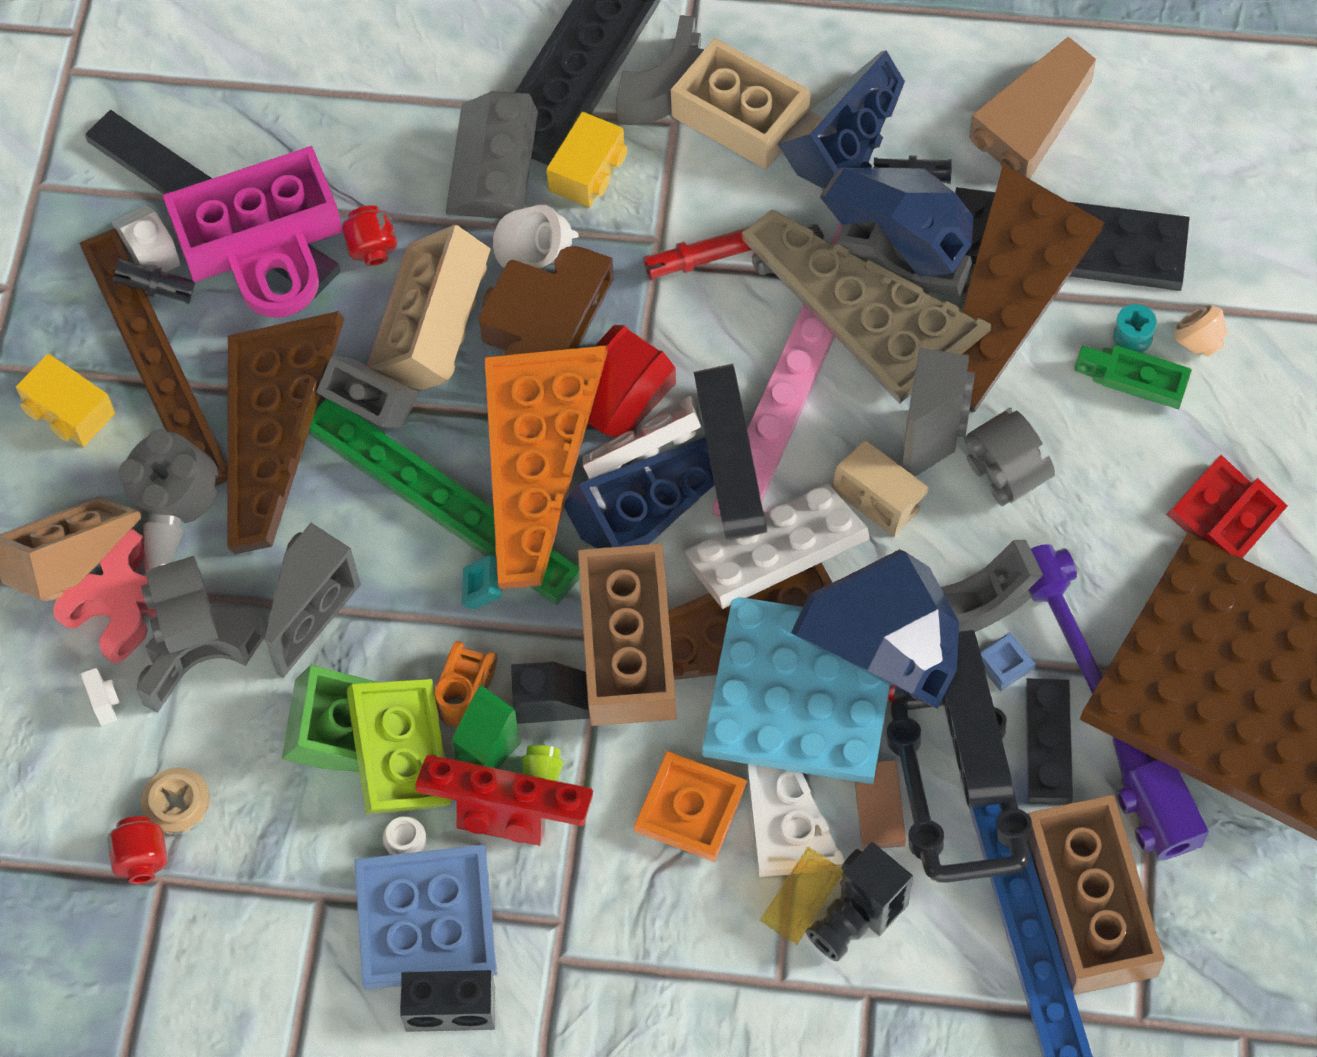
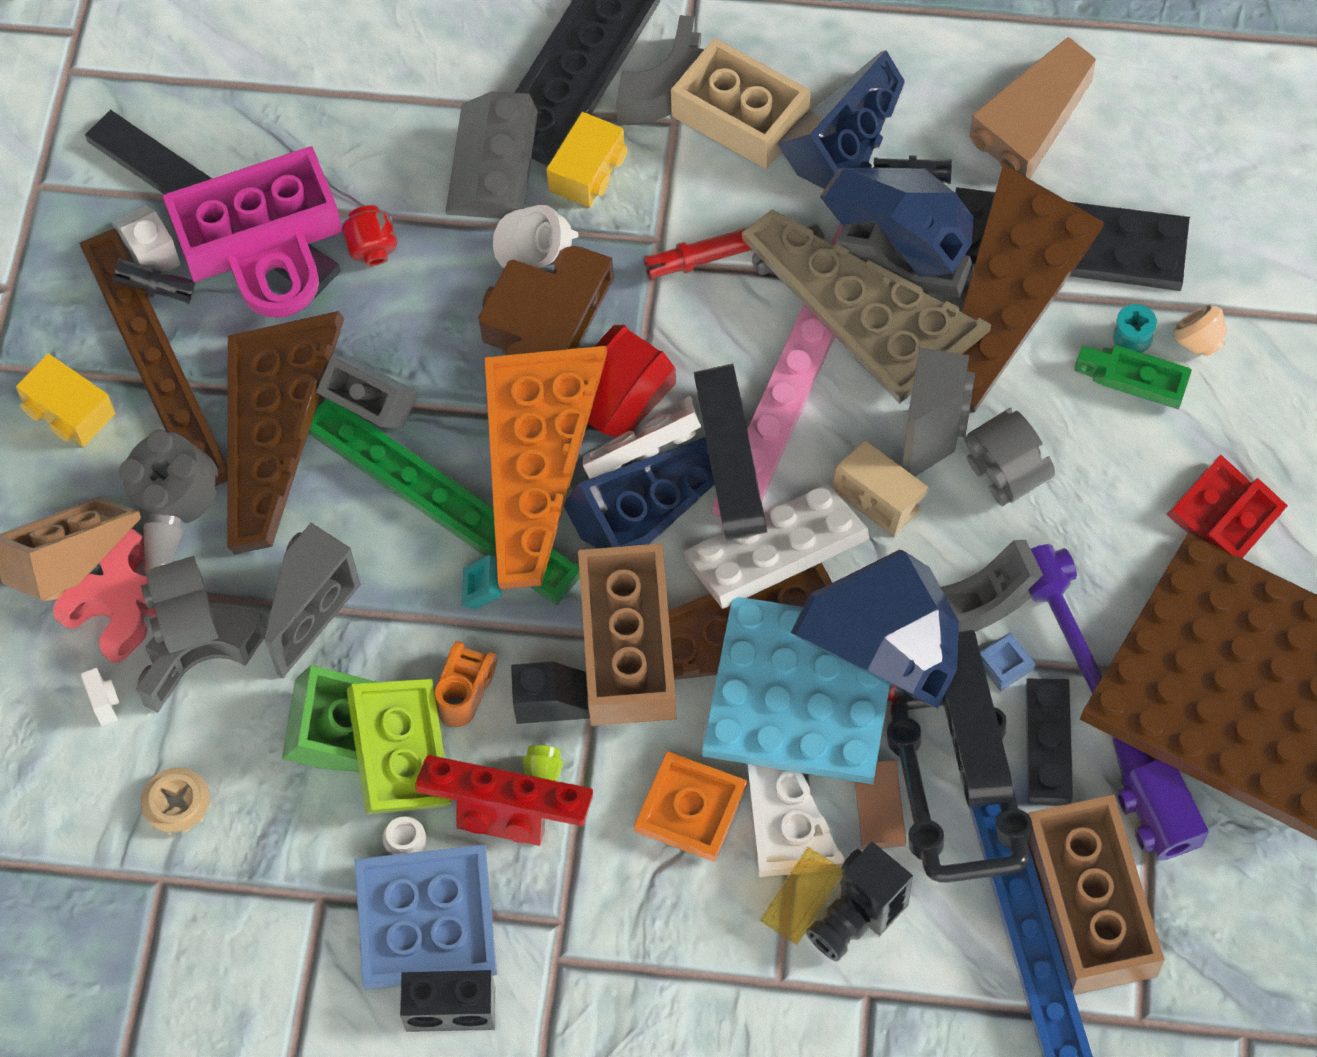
red head [107,816,167,884] -> none
tan slope [367,224,491,390] -> none
green slope [452,685,521,769] -> none

